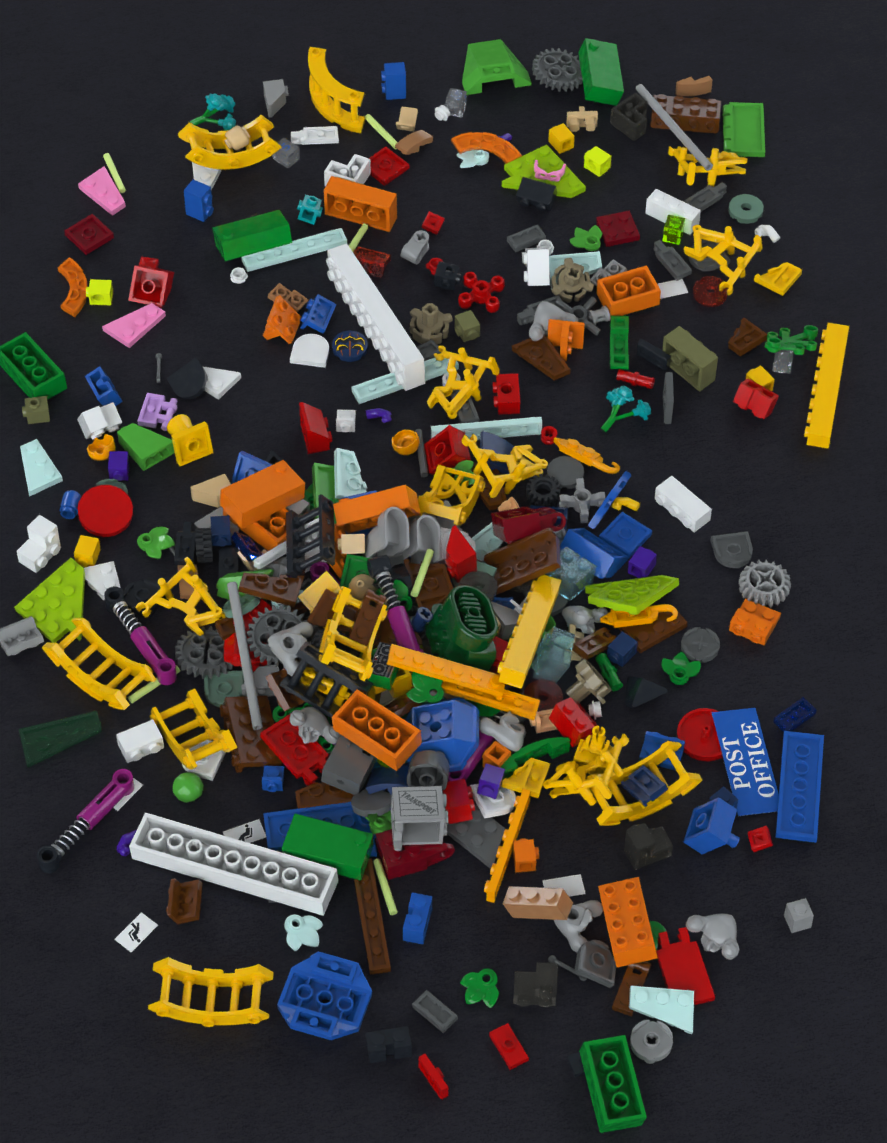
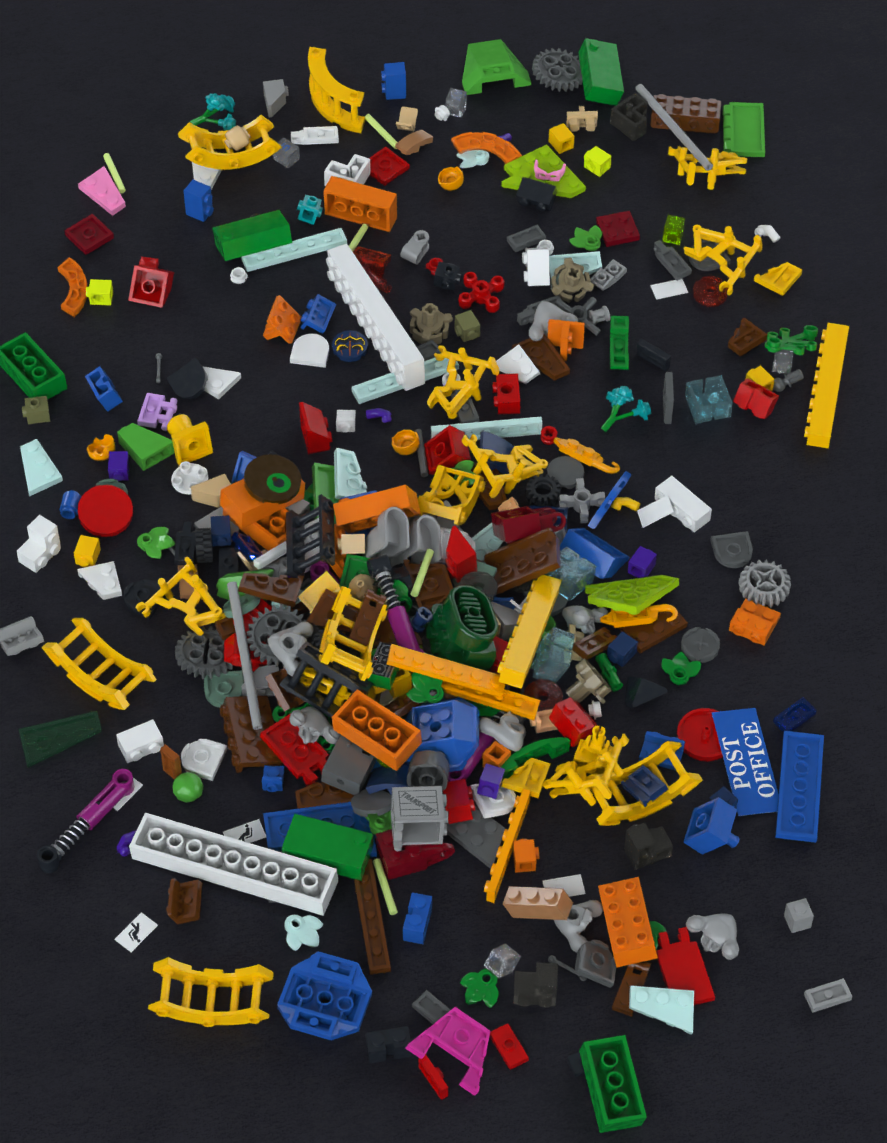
lime wing [14,558,85,643] -> none
white brick [77,402,122,440] -> none
bright pink wing [102,303,166,348] -> none
piece [104,586,177,685] -> none
yellowish green bar [128,665,180,703] -> none
yellow fence [150,689,237,770] -> none
medium nougat slope [268,283,308,312] -> none
red tile [422,211,445,235] -> none
orange brick [596,265,661,319] -> none
blue tile [599,512,652,558] -> none
red pin [617,369,655,389] -> none
light grey plate [630,1020,673,1064] -> none
white brick [646,189,701,235] -> none
olive brick [662,326,718,392] -> none
medium nougat slope [675,76,712,97] -> none
dark grey hinge [684,182,727,212] -> none
sand green tile [729,194,764,224] -> none
red tile [748,826,773,852] -> none
none -> dark orange plate [160,744,182,780]
none -> white dish [171,461,208,495]
none -> dark brown tile [244,454,301,504]
none -> clear red tile [363,266,392,293]
none -> dark pink wing [406,1007,490,1096]
none -> light orange hair [438,166,464,191]
none -> clear brick [484,944,521,979]
none -> white wing [496,344,540,384]
none -> white sticker [637,495,674,528]
none -> clear light blue piece [685,375,733,424]
none -> dark grey axle [773,369,804,392]
none -> light grey plate [804,978,852,1013]

